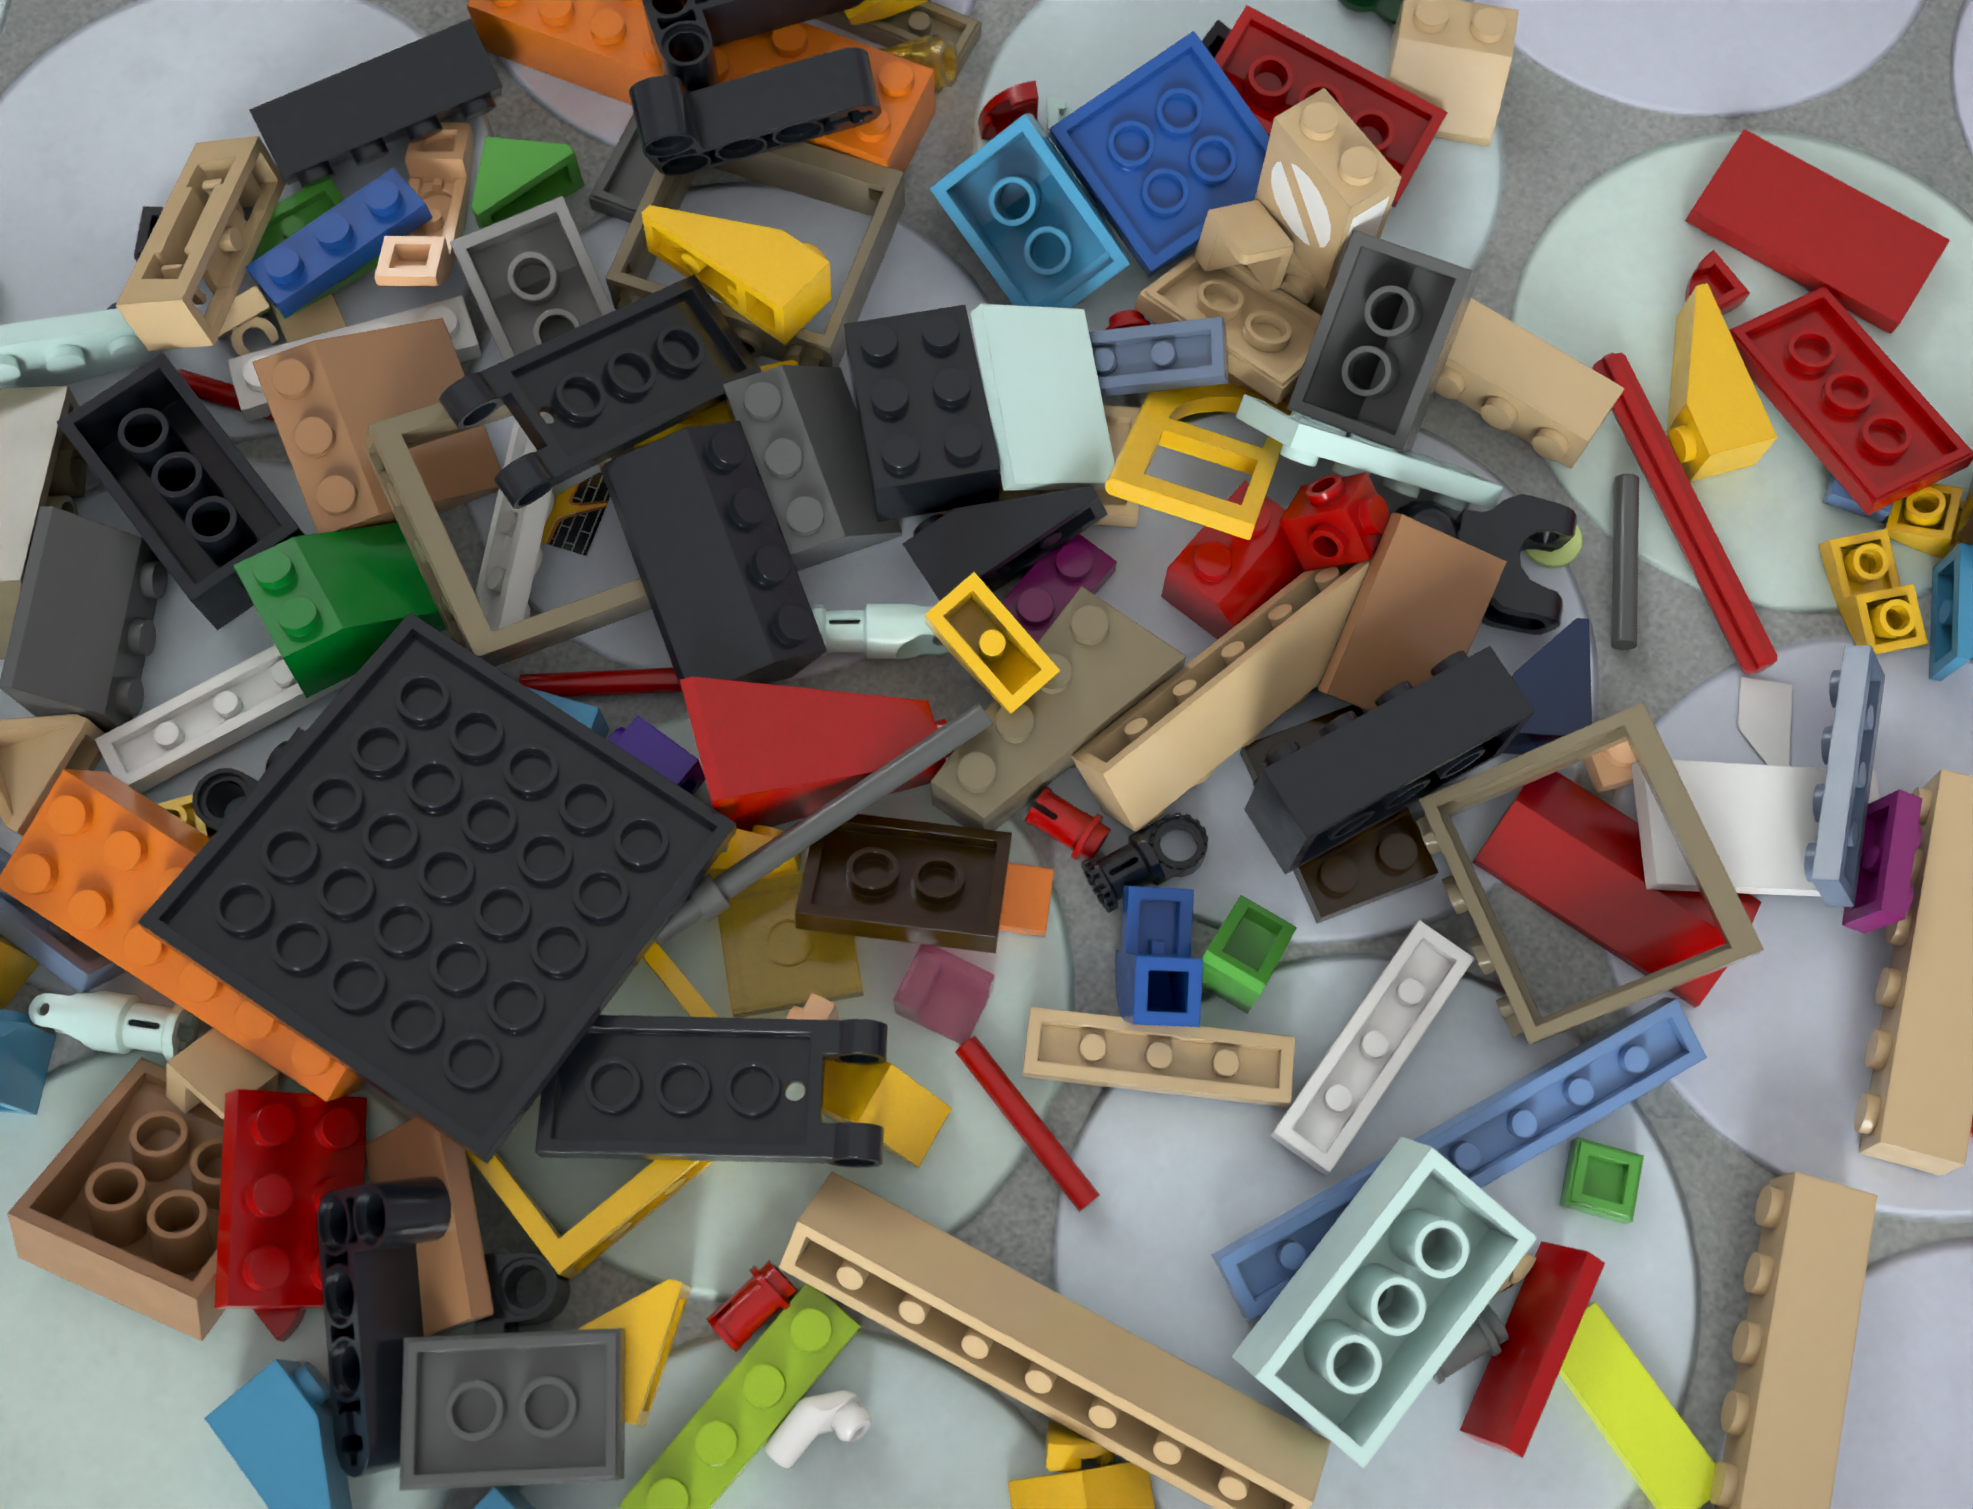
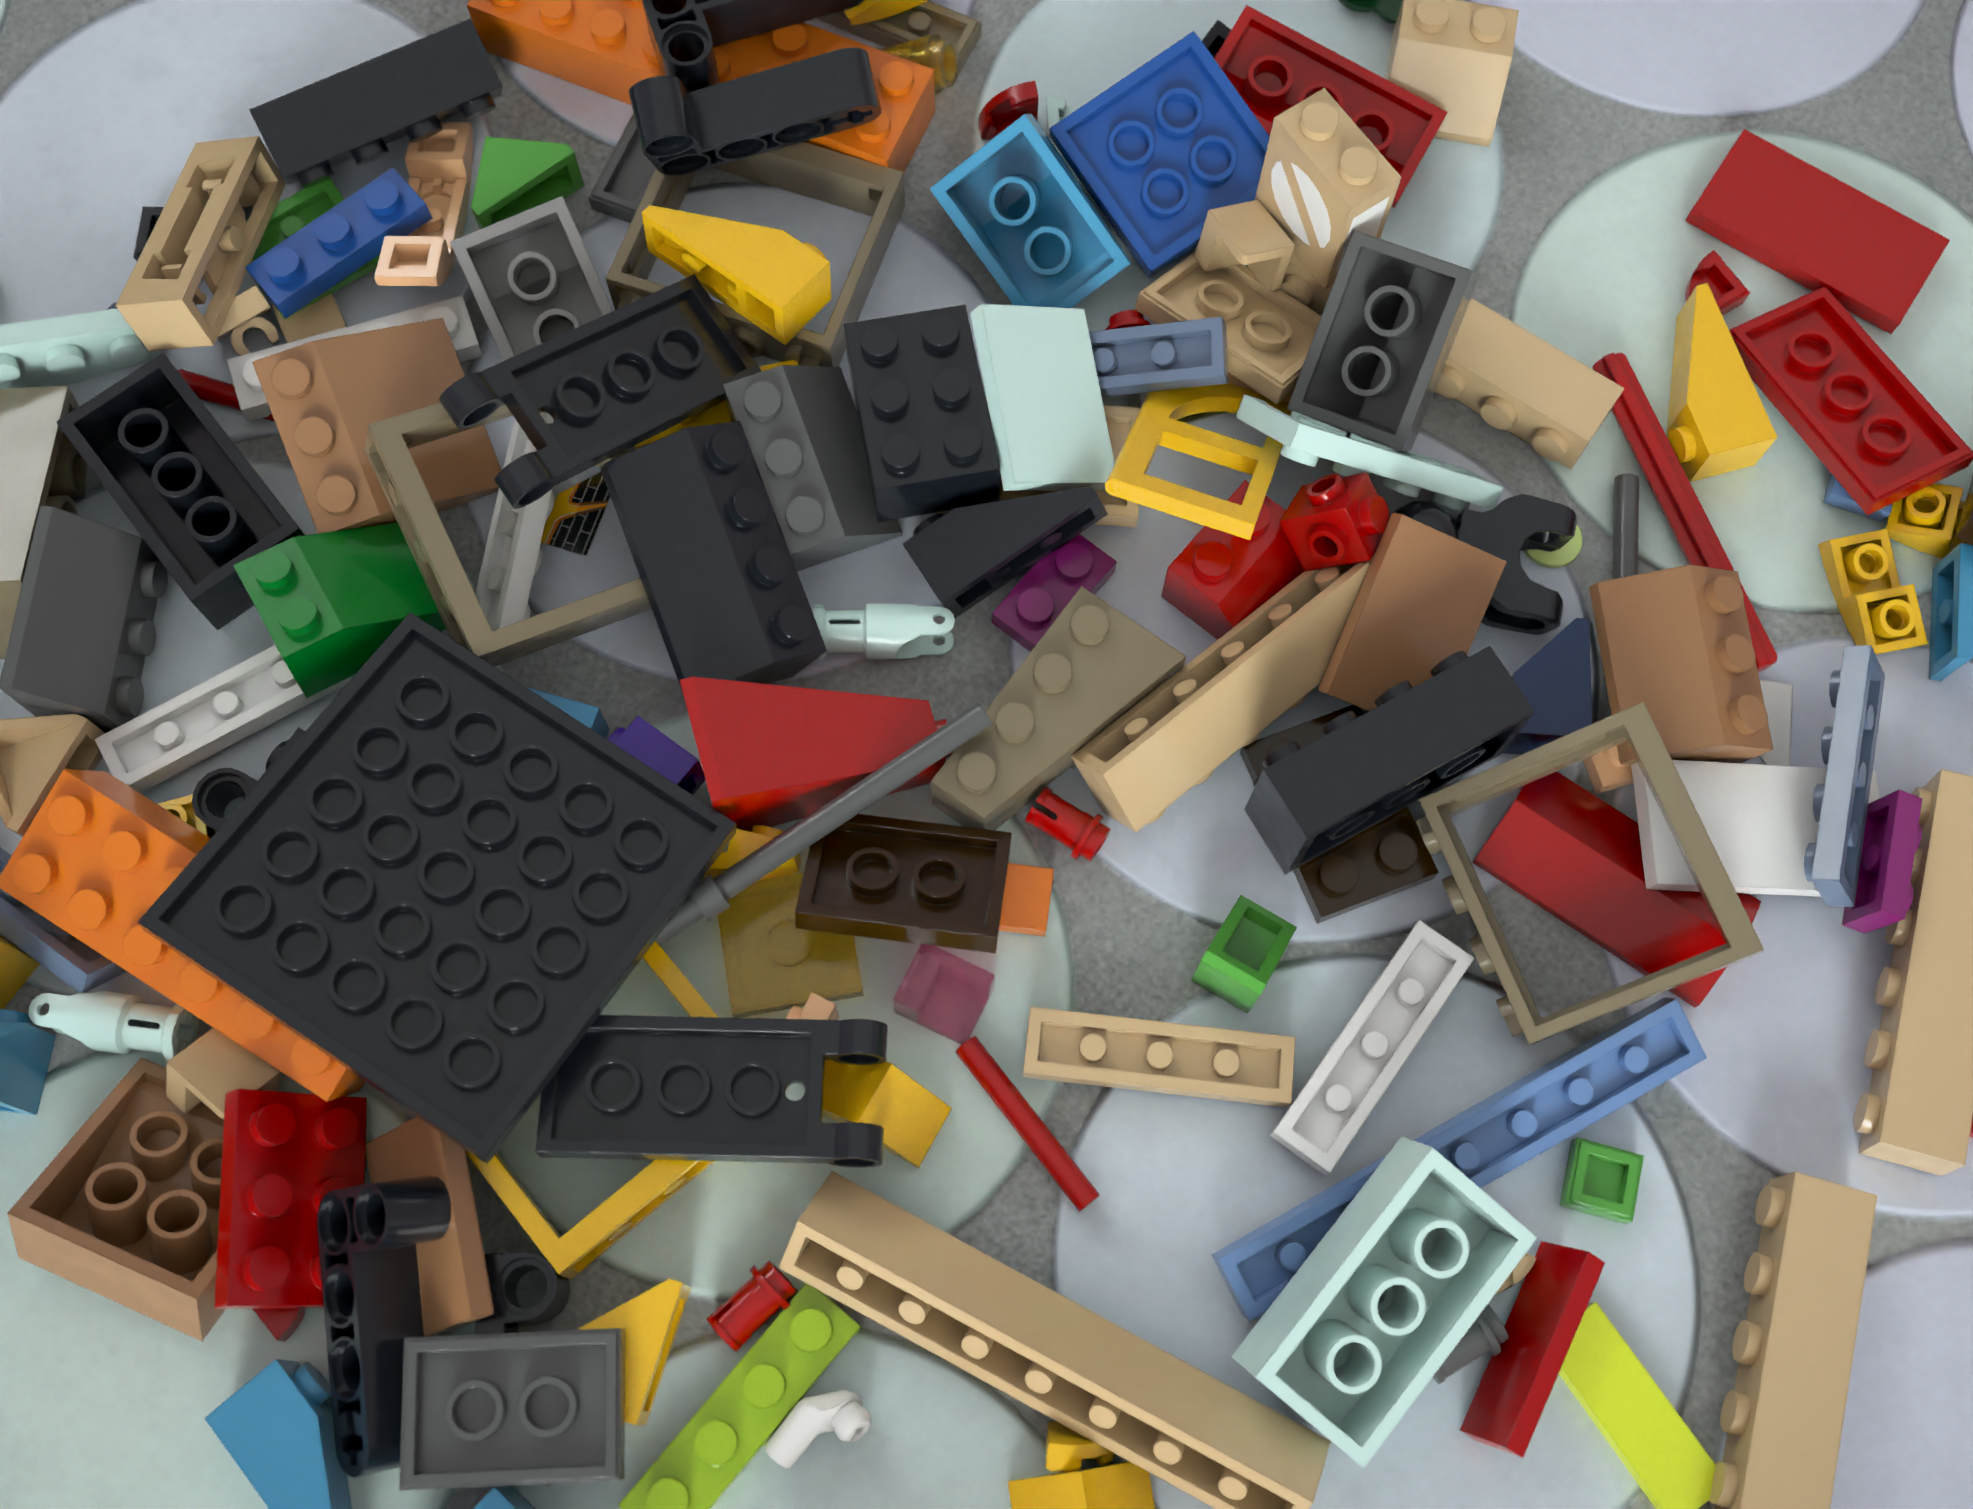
red bar [519,667,682,697] -> none
yellow slope [924,572,1060,715] -> none
black connector [1081,813,1208,913] -> none
blue brick [1115,886,1203,1027] -> none
none -> medium nougat slope [1589,565,1774,765]

